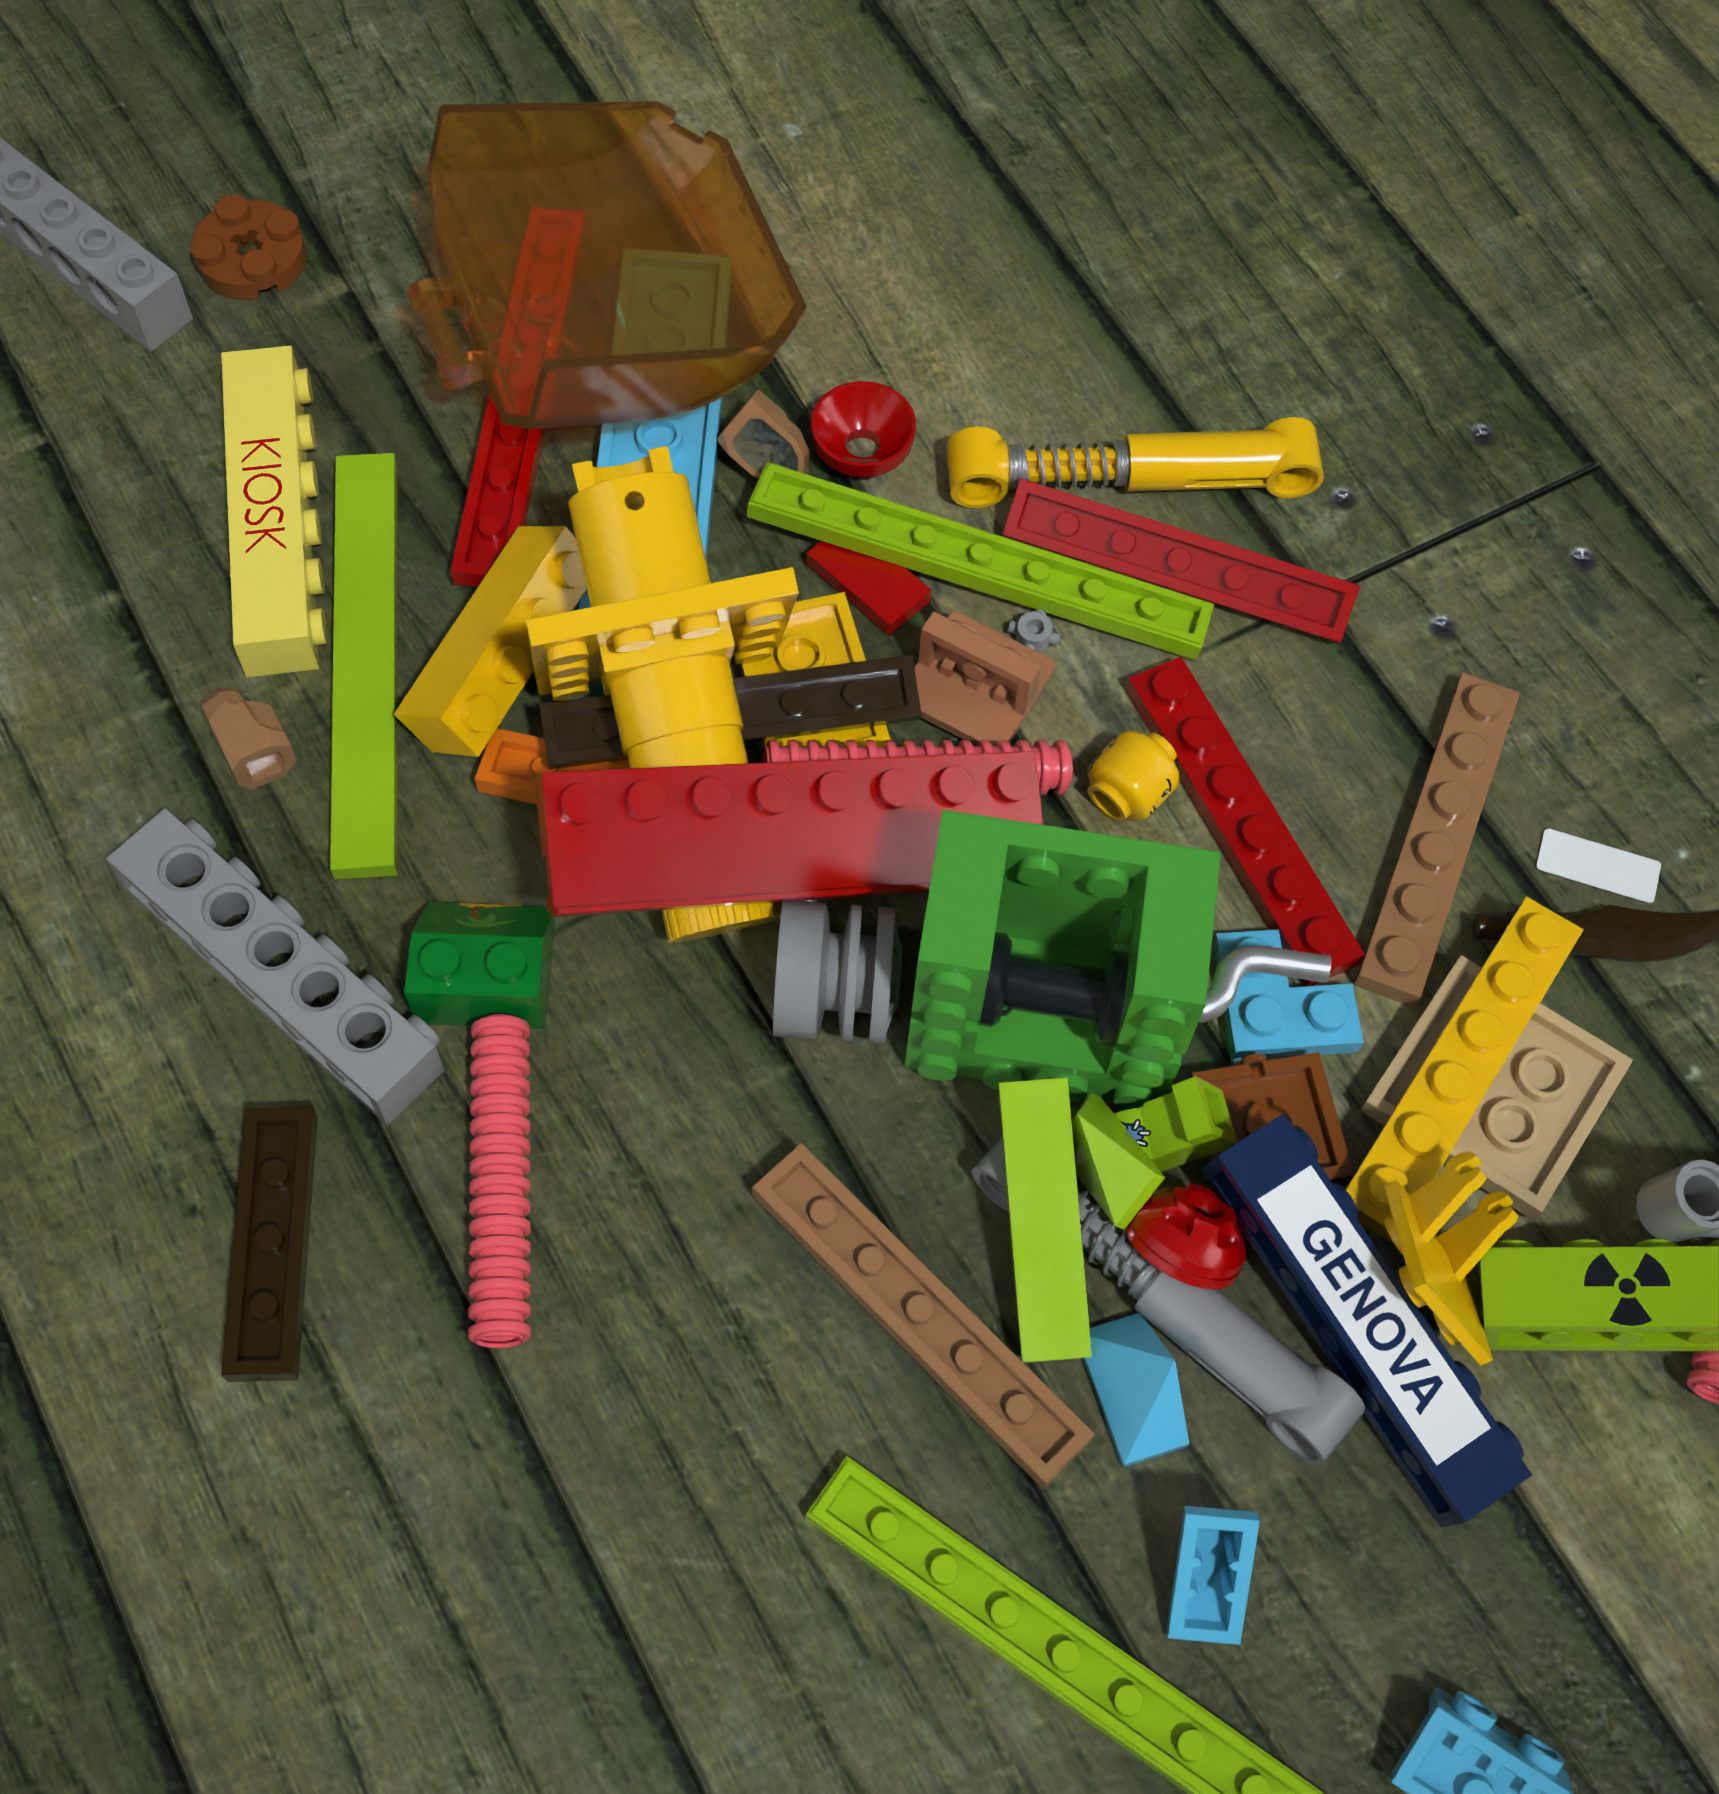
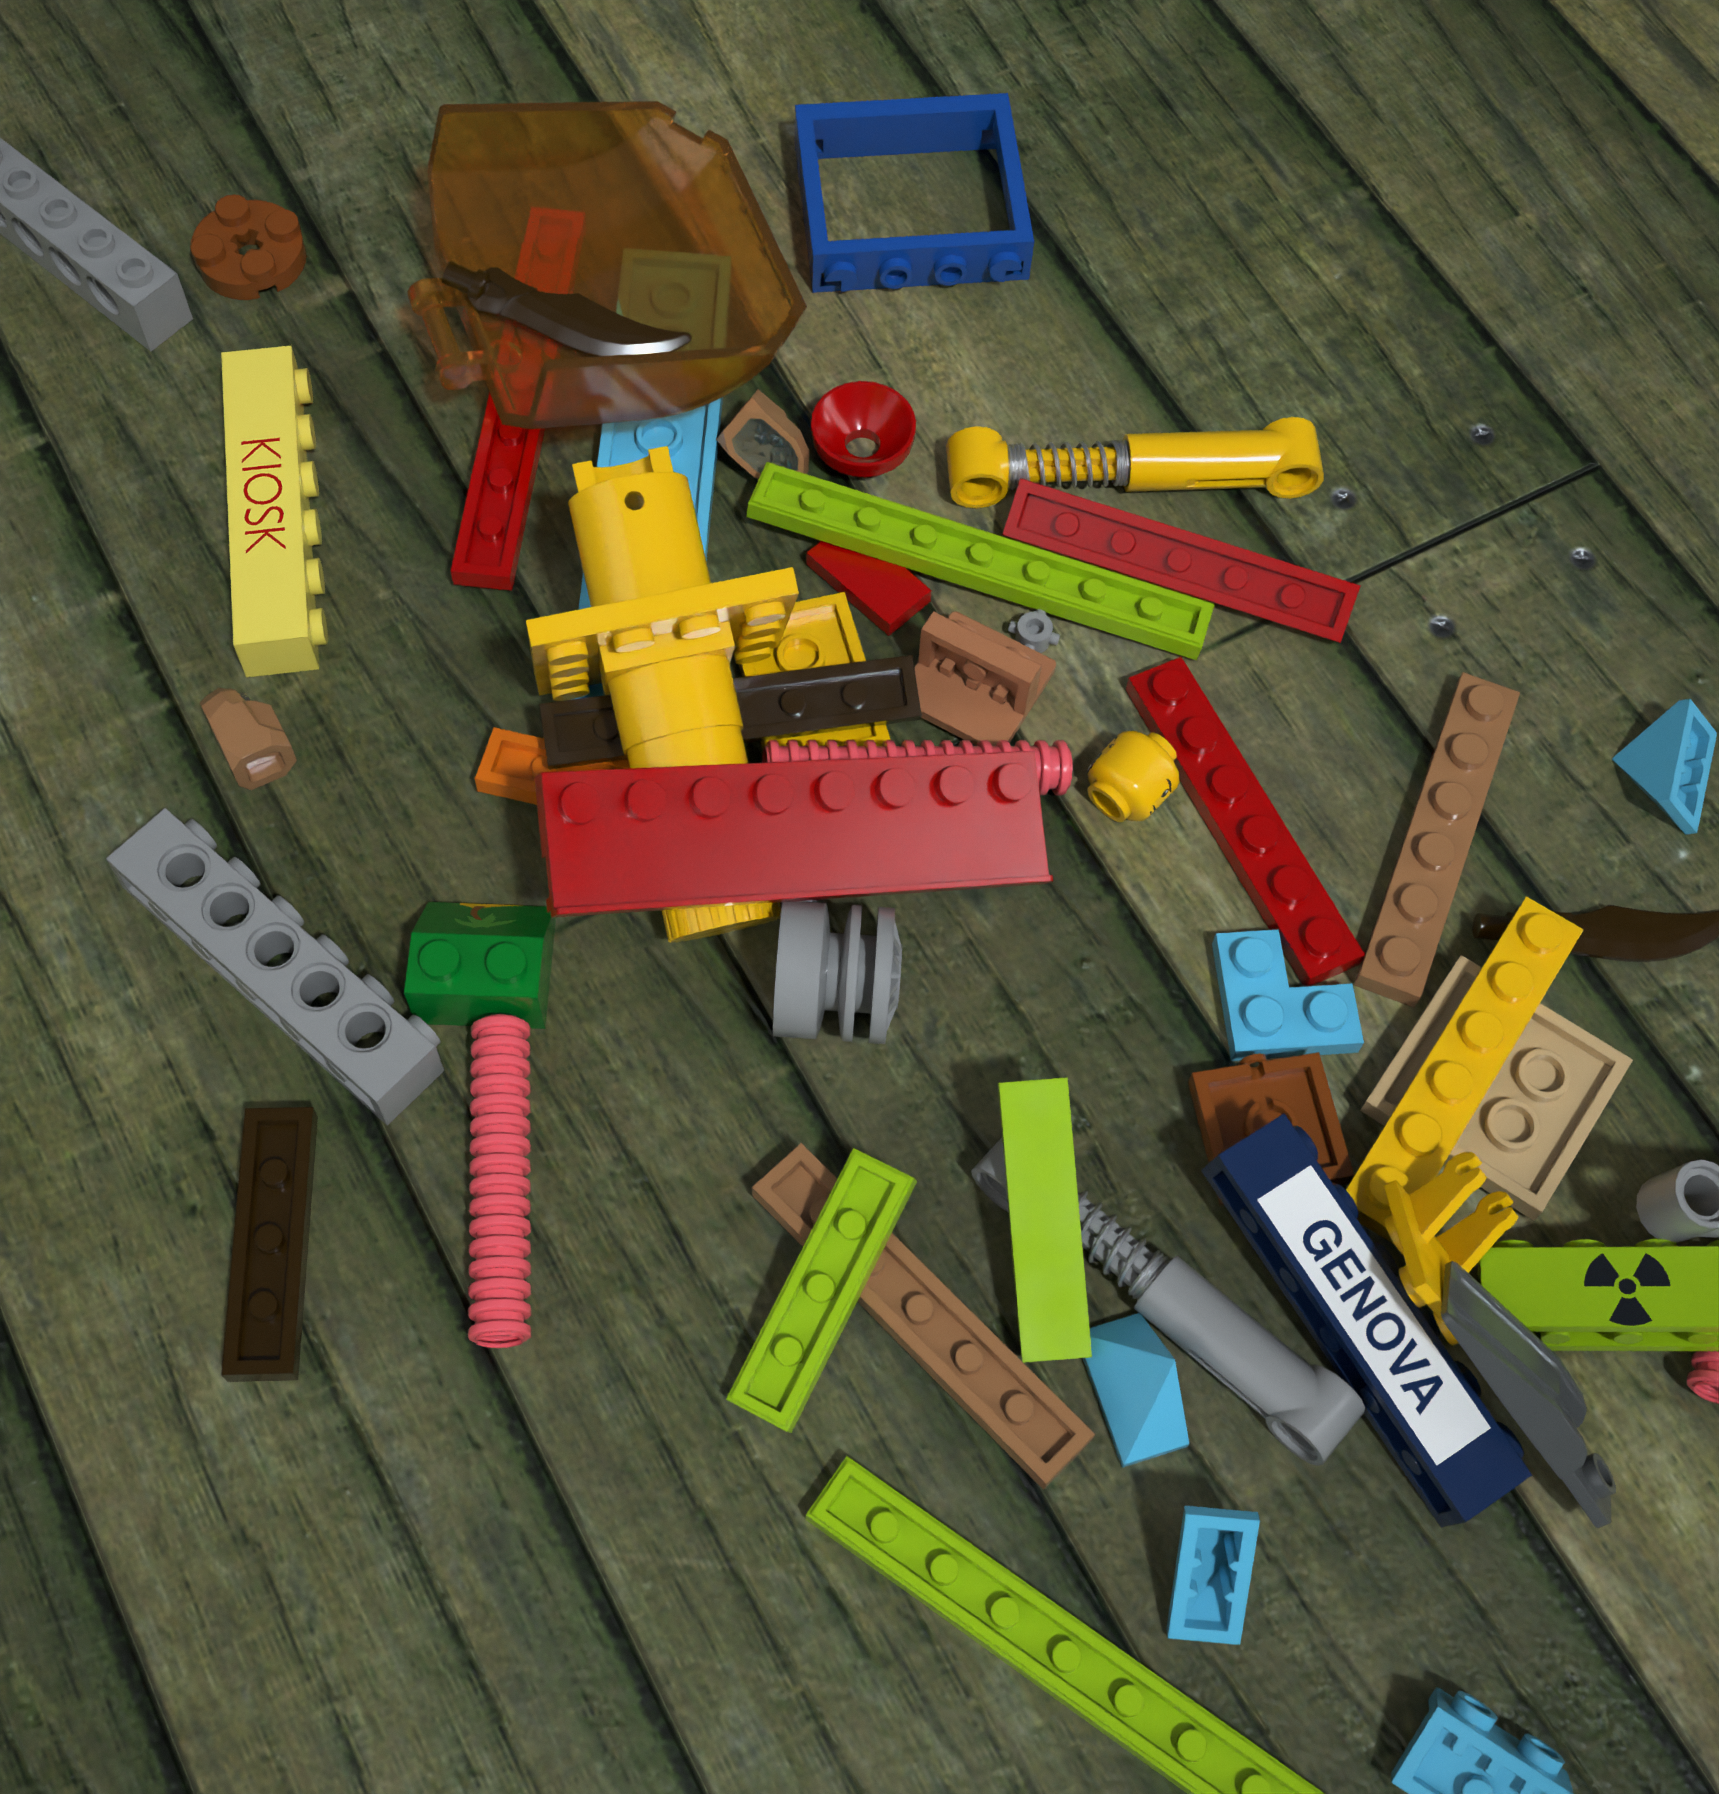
lime tile [330,453,398,880] -> none
yellow brick [394,526,587,757] -> none
bright green piece [904,809,1331,1110] -> none
lime slope [1071,1093,1166,1230] -> none
lime leg [1115,1076,1238,1172] -> none
red piece [1125,1183,1246,1290] -> none
white sticker [1536,828,1661,903] -> none
none -> dark brown sword [442,261,692,361]
none -> lime tile [726,1148,917,1433]
none -> blue window [795,93,1034,293]
none -> dark grey piece [1441,1261,1616,1528]
none -> medium azure slope [1612,699,1717,835]

